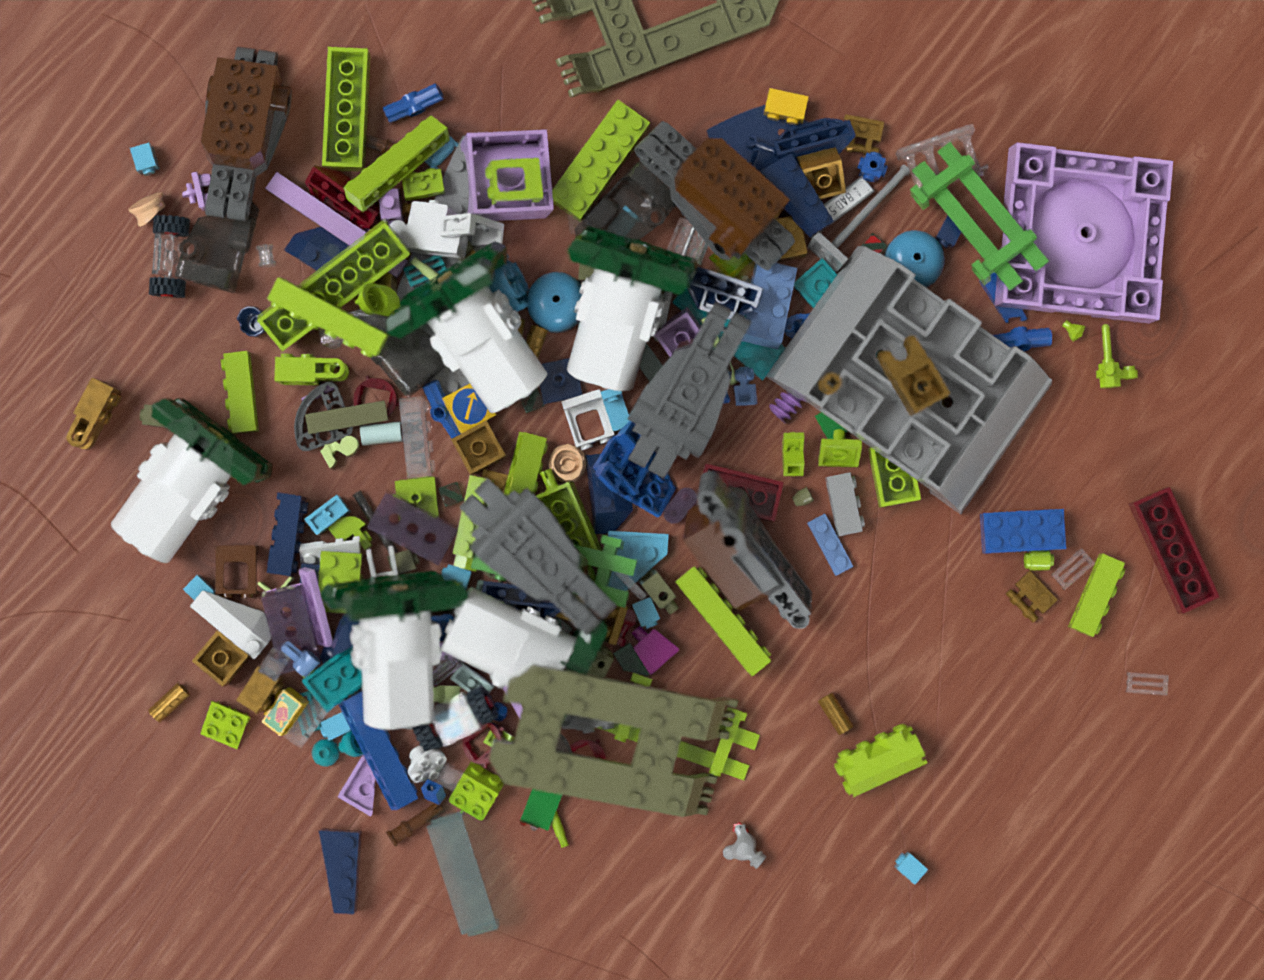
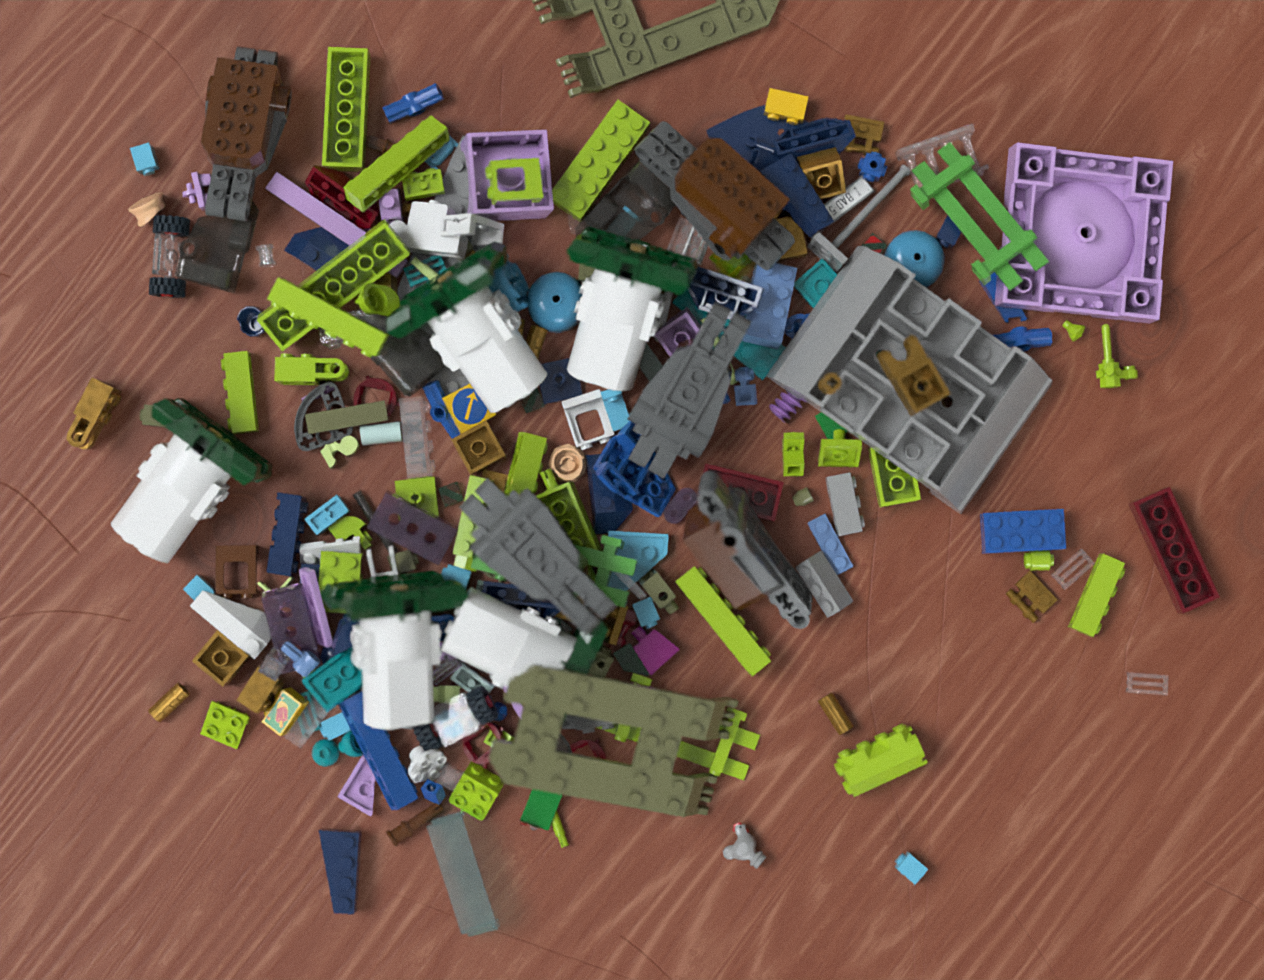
none -> light grey brick [795,551,853,618]

